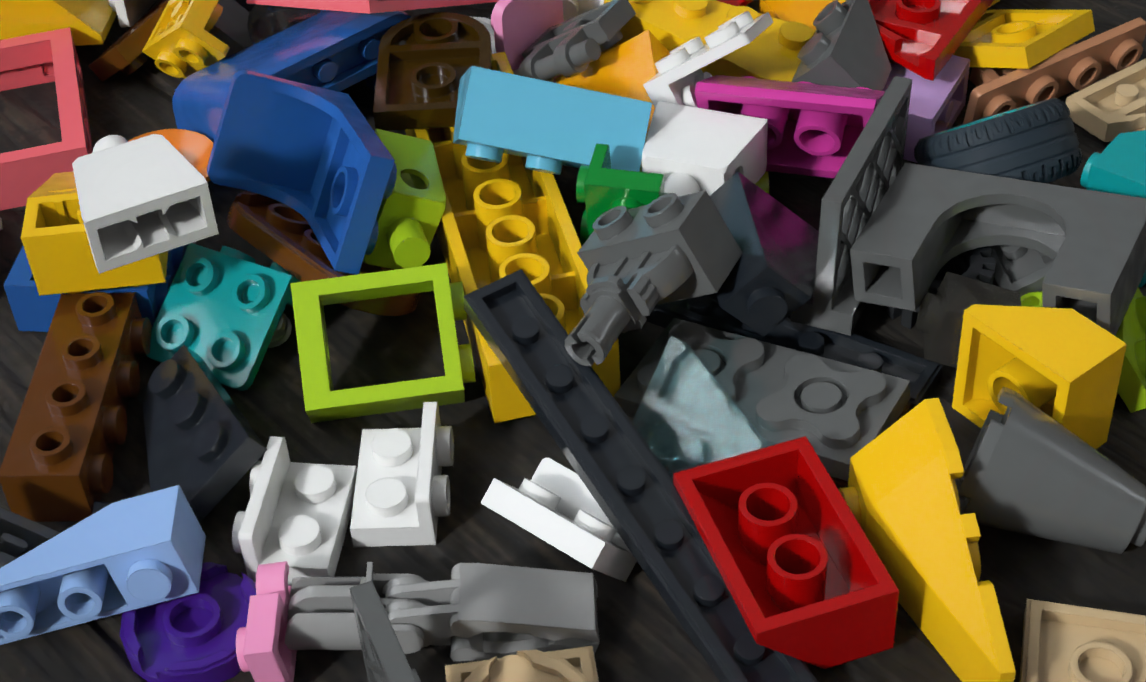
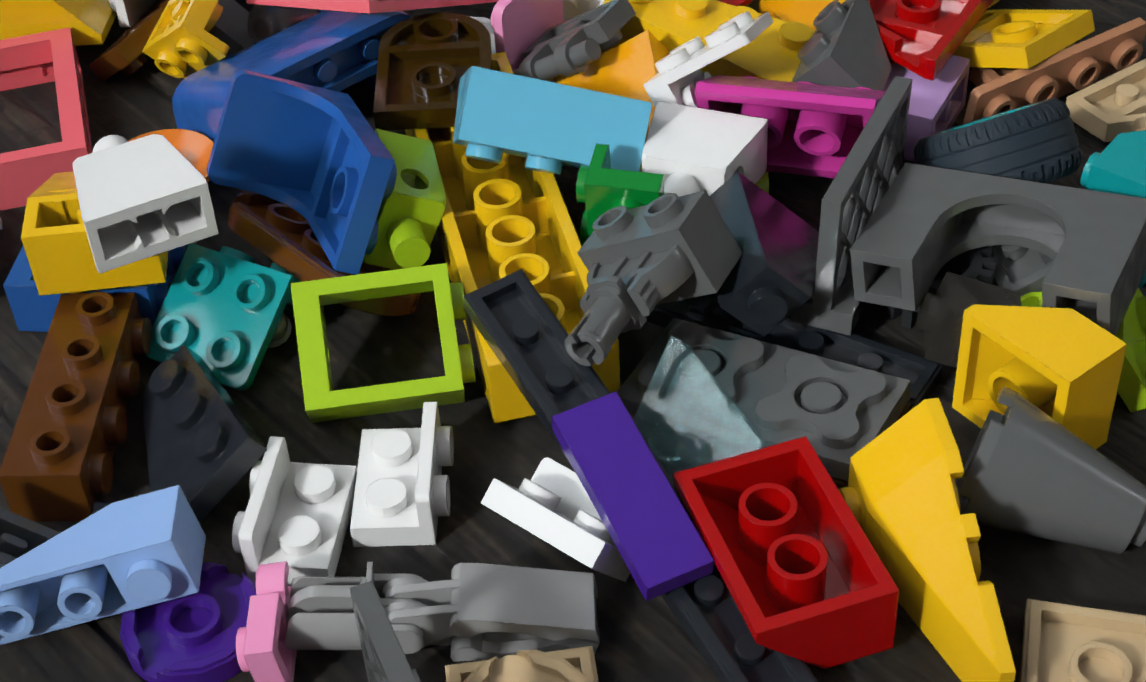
none -> dark purple tile [552,391,714,601]

